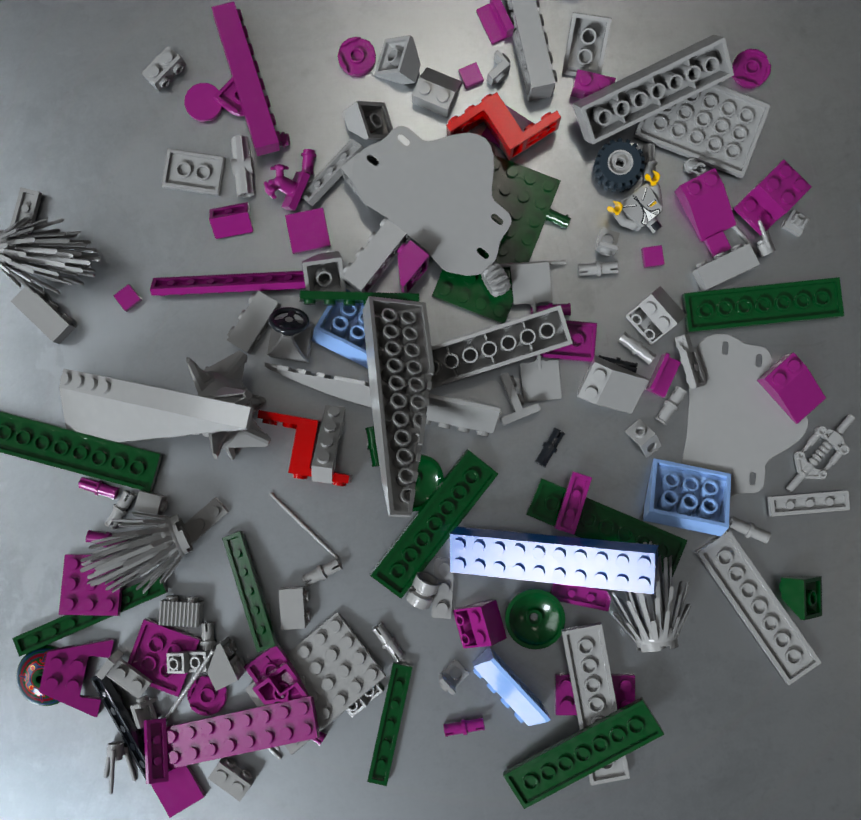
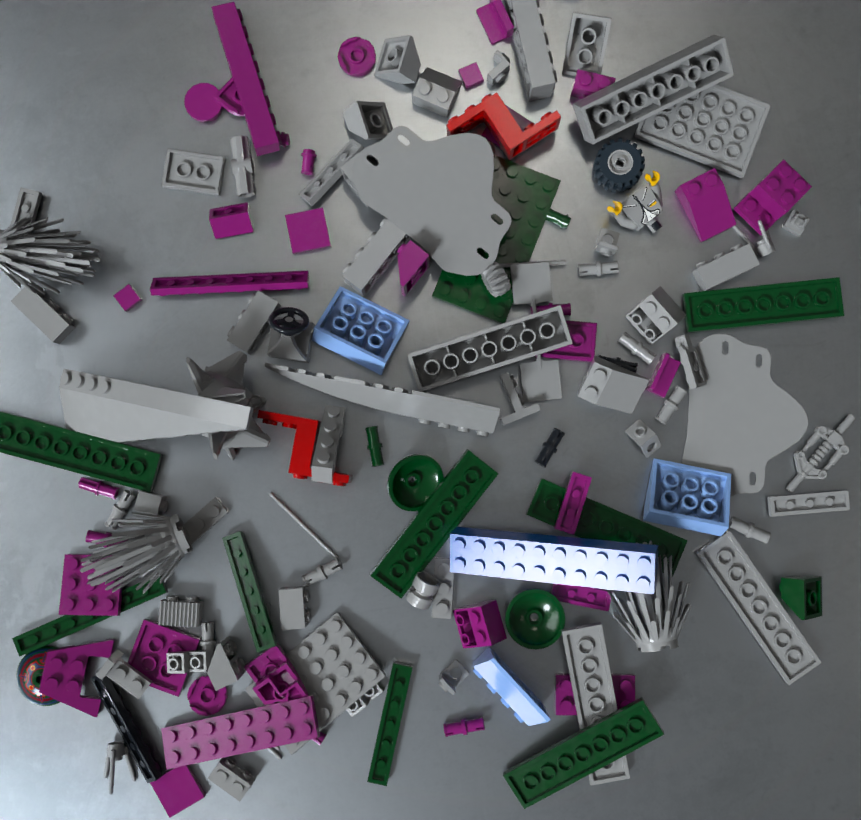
light grey bracket [130,695,158,729] -> none
light grey bracket [141,46,186,91] -> none
magenta plate [144,718,169,784] -> none
light grey piece [165,649,215,720] -> none
magenta piece [264,164,310,211] -> none
dark green plate [299,291,419,306] -> none
light grey slope [302,251,346,292] -> none
light grey wedge [362,296,434,517] -> none
light grey pin [372,623,405,662] -> none
magenta tile [641,245,665,268] -> none
light grey axle [643,143,657,183] -> none
light grey pin [684,158,706,175] -> none
magenta tile [704,231,731,258] -> none
magenta tile [732,49,771,89] -> none
magenta slope [757,352,826,424] -> none

